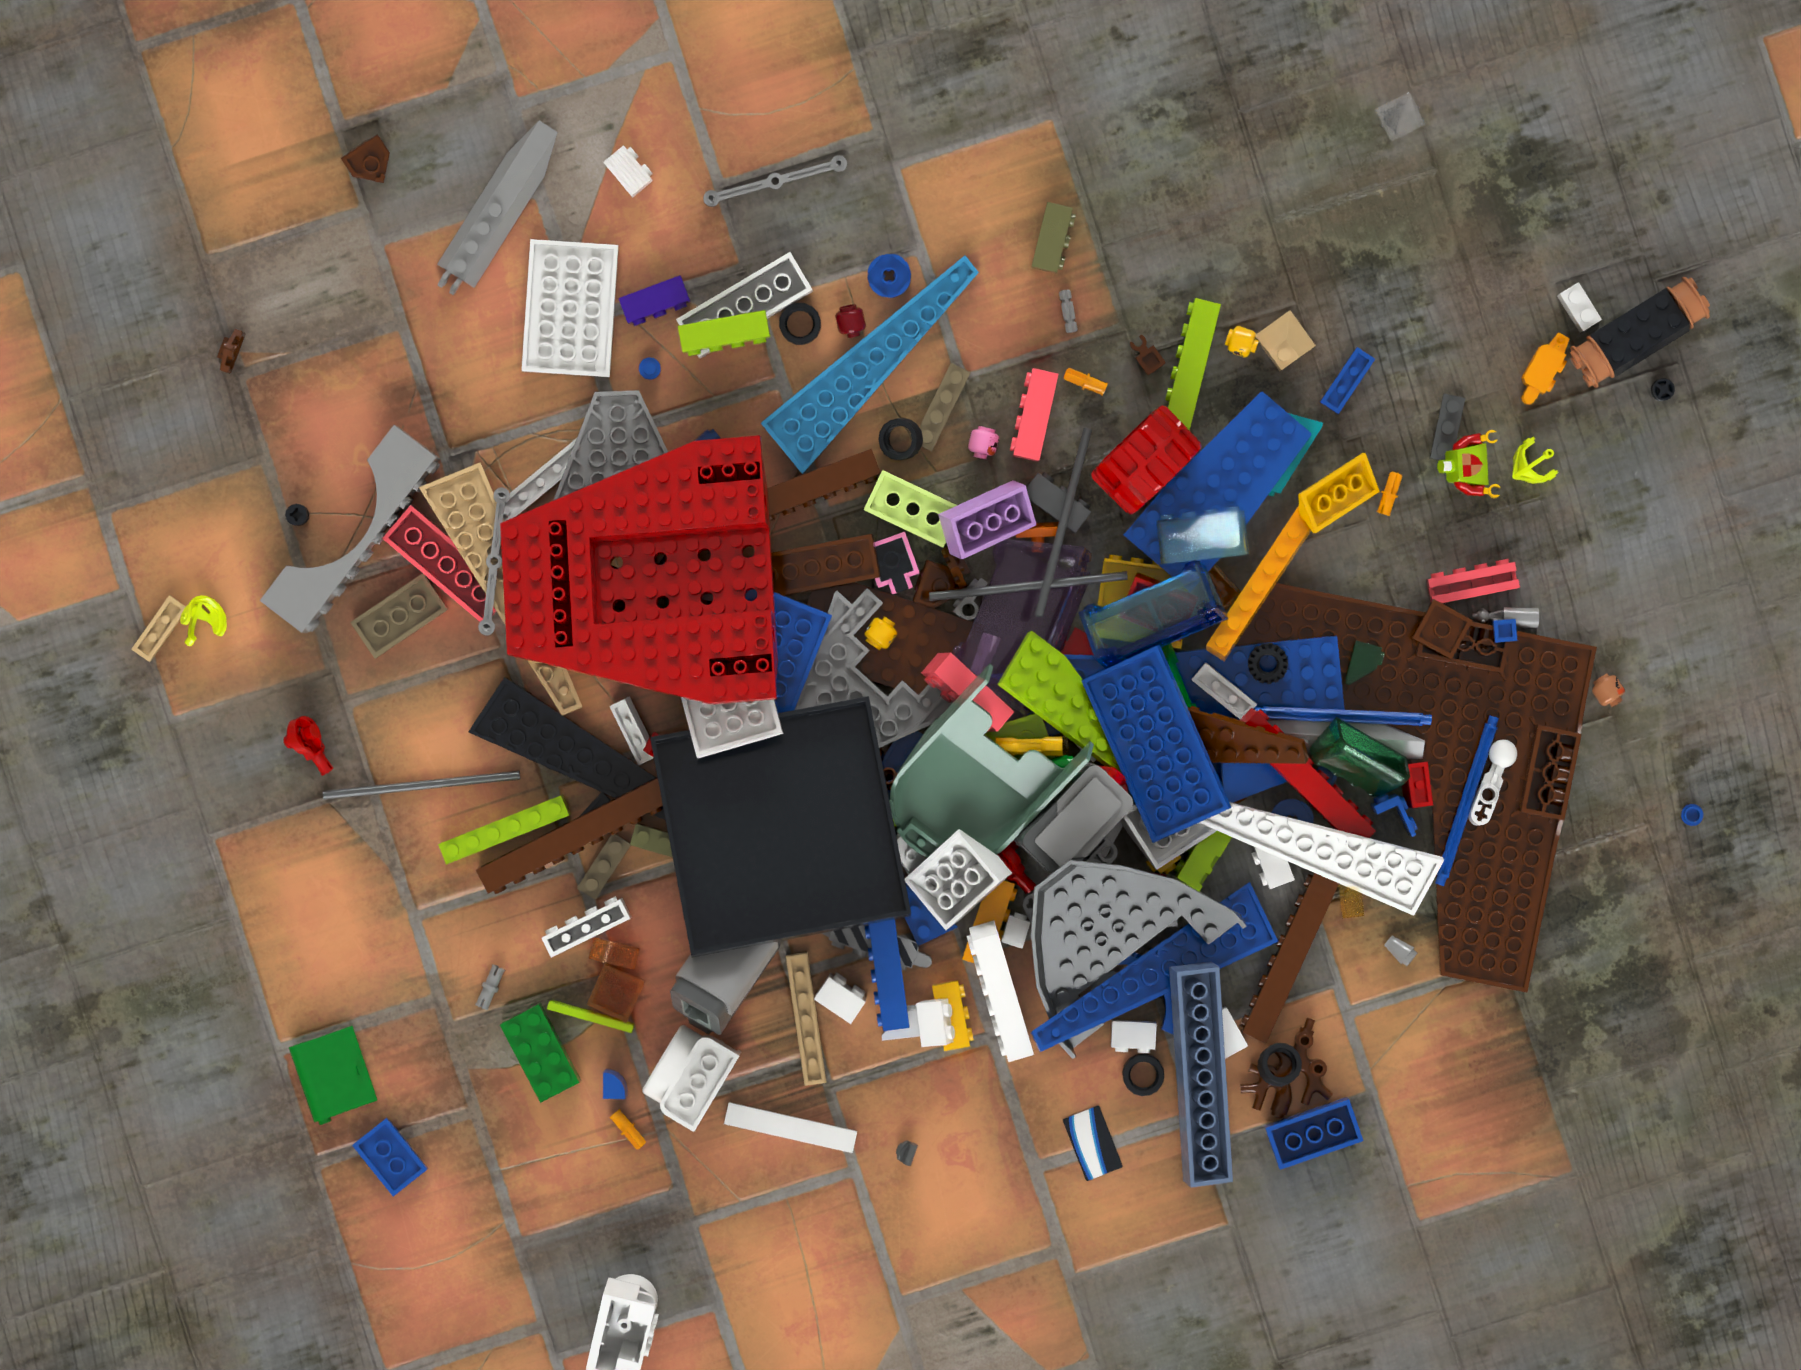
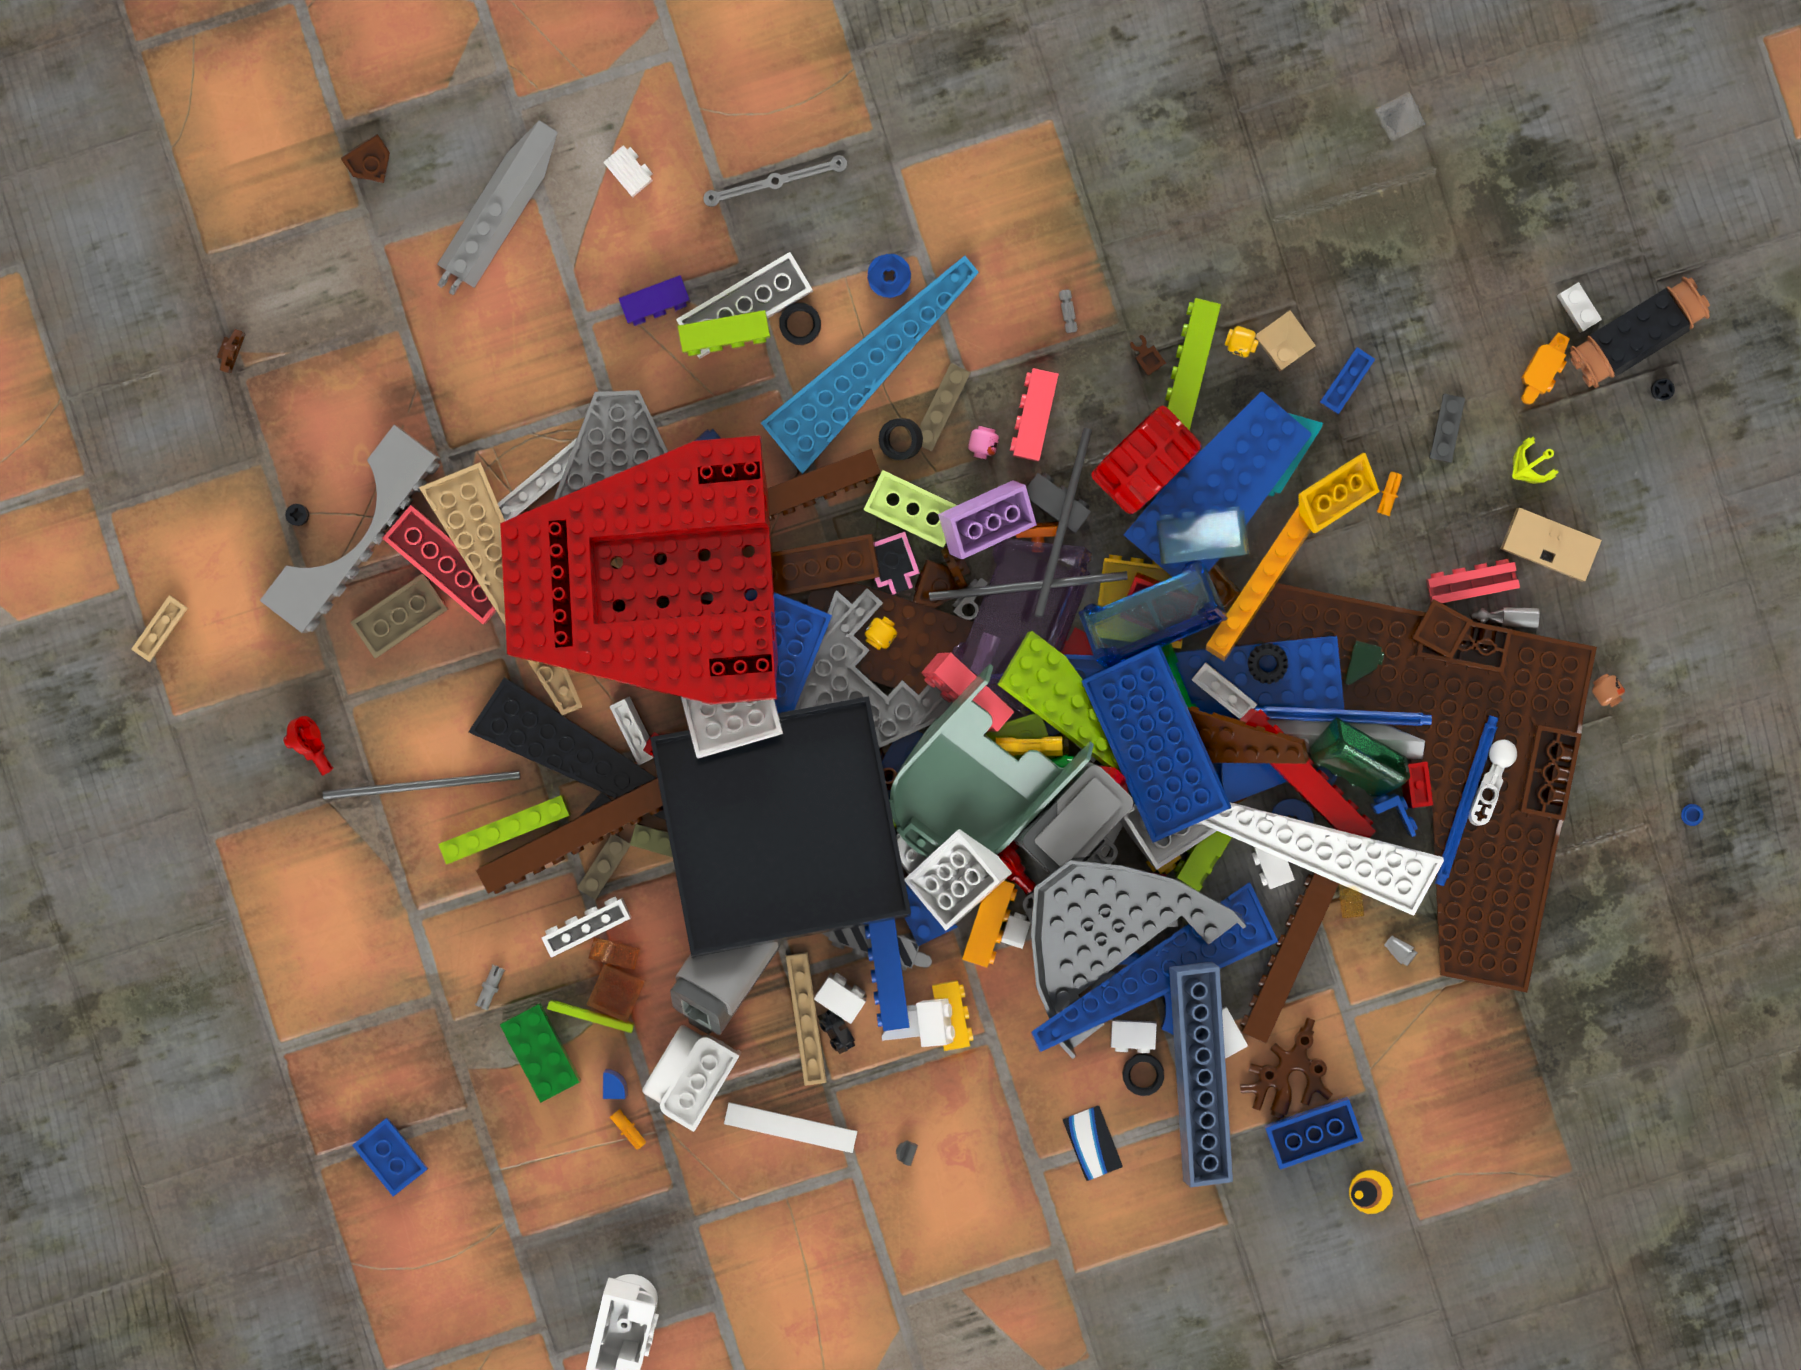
neon yellow helmet [180,595,227,646] -> none
green door [289,1026,377,1125] -> none
light grey piece [478,487,510,636] -> none
white plate [522,239,619,378] -> none
blue plate [639,357,661,380] -> none
dark red head [835,304,866,338] -> none
white brick [967,920,1034,1062] -> none
olive brick [1031,202,1076,274] -> none
light orange axle [1064,368,1108,396] -> none
black tyre [1258,1043,1302,1087] -> none
torso [1437,430,1501,498] -> none
blue plate [1493,619,1517,643] -> none
none -> black hinge [817,1010,855,1054]
none -> tile [1349,1170,1393,1214]
none -> tan brick [1500,508,1602,582]

